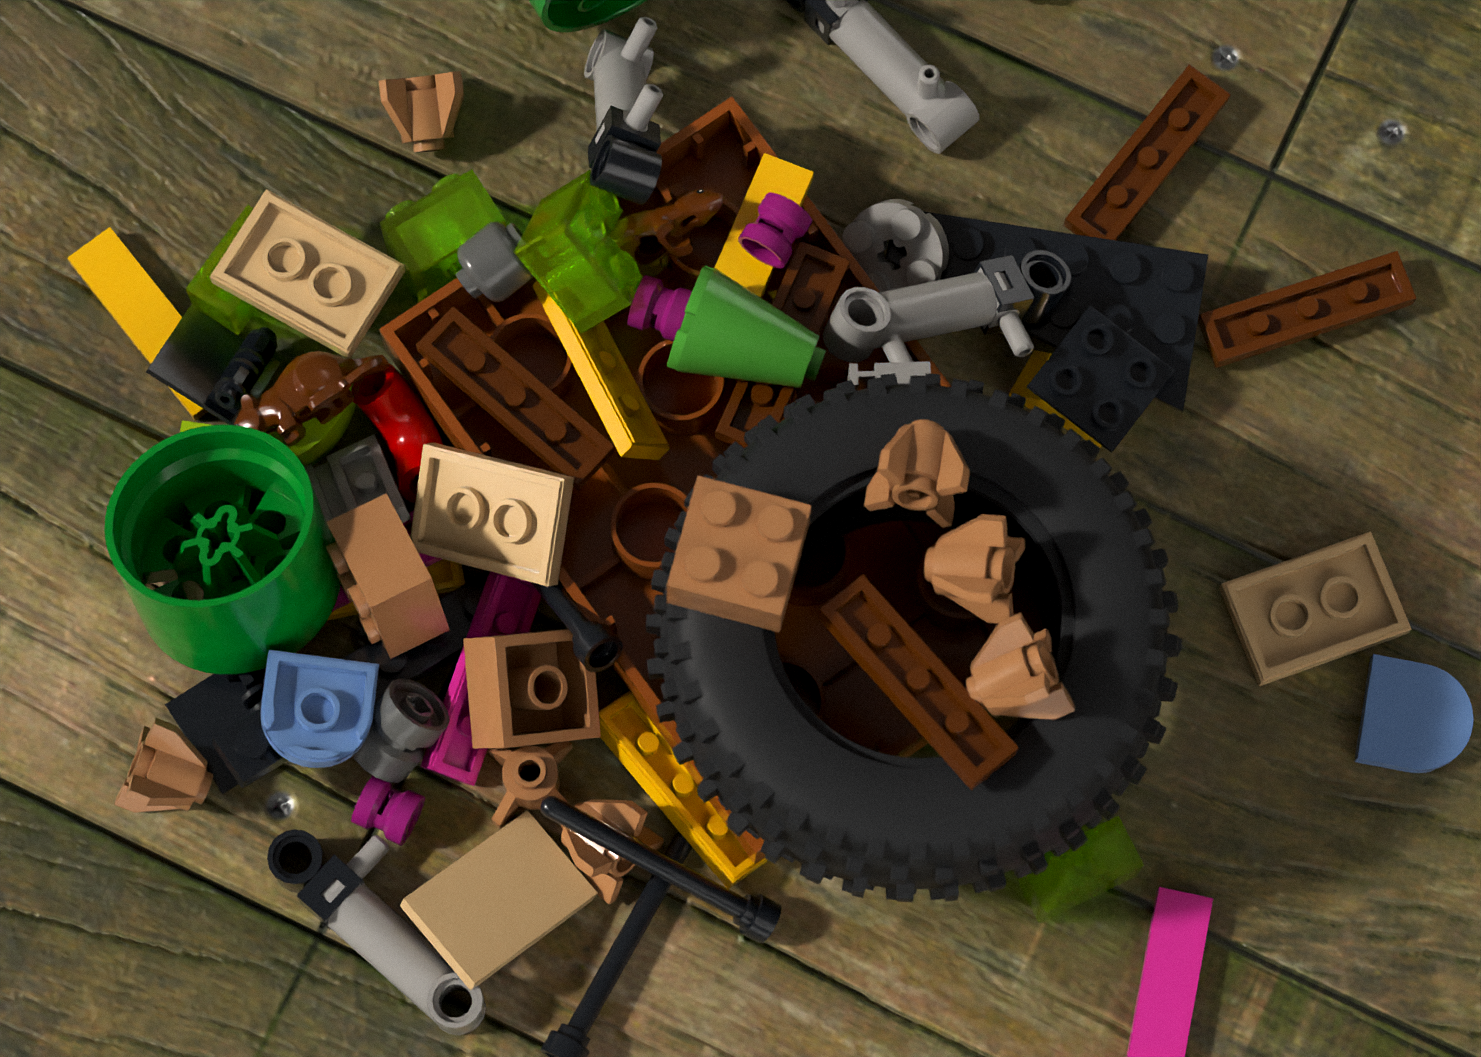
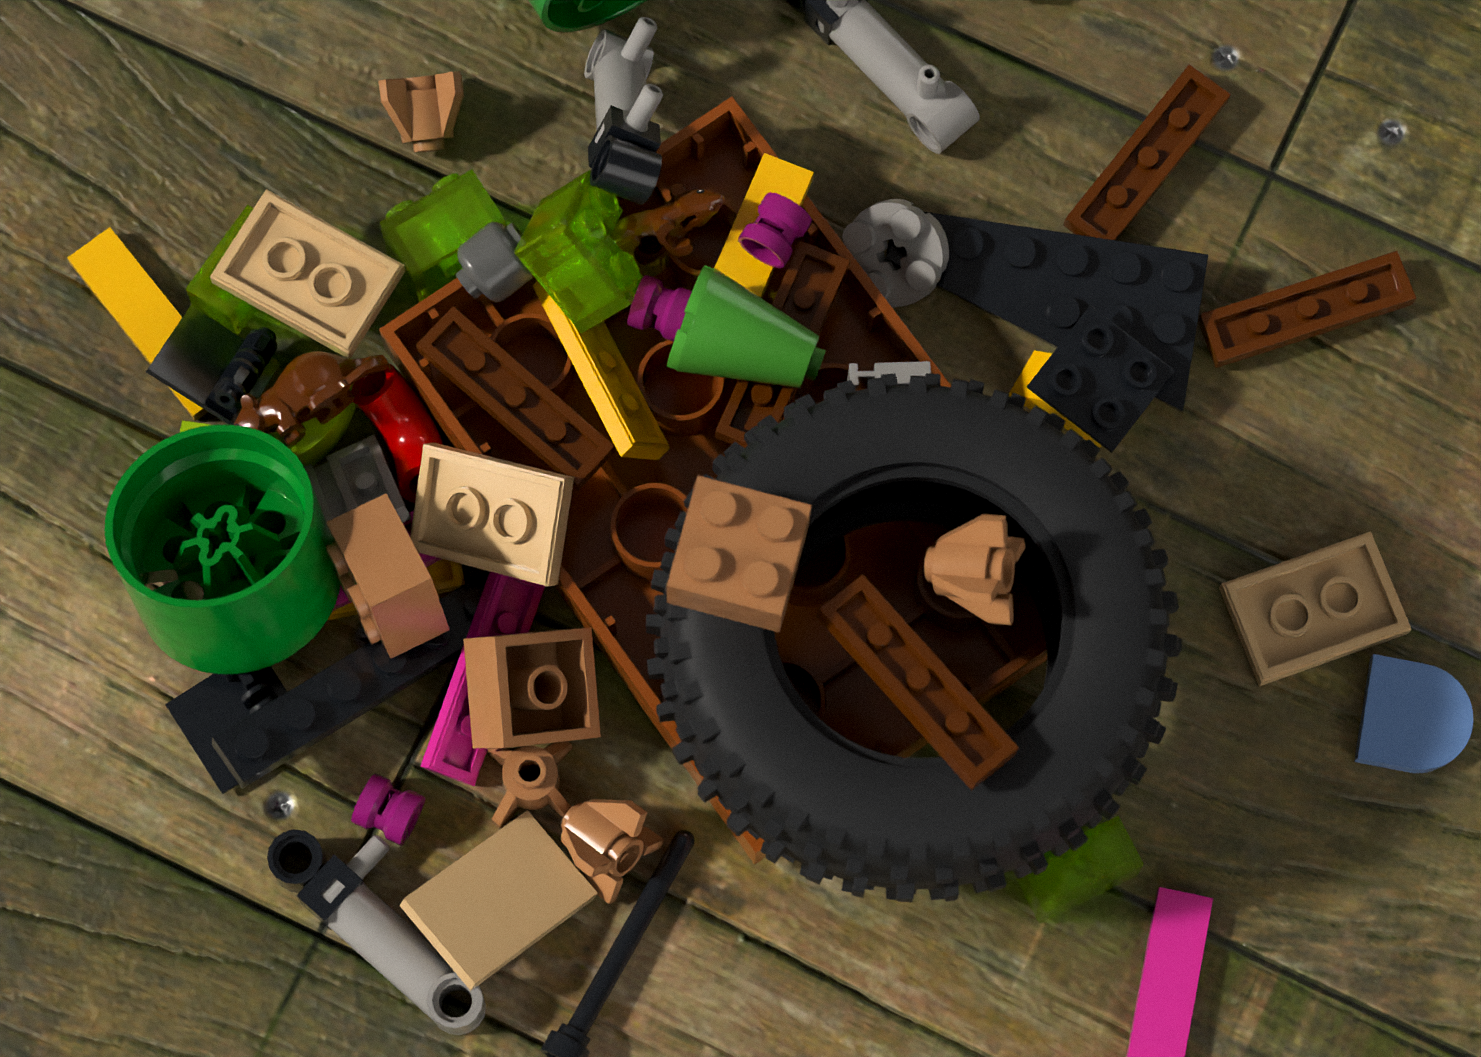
medium nougat brick [114,718,213,813] -> none
medium blue tile [260,650,379,768] -> none
dark grey wheel [353,678,450,783] -> none
black piece [530,582,623,672] -> none
black piece [540,796,782,944] -> none
yellow tile [599,691,768,889] -> none
light grey piece [823,250,1071,362] -> none
medium nougat brick [864,420,970,527] -> none
medium nougat brick [966,613,1075,720] -> none

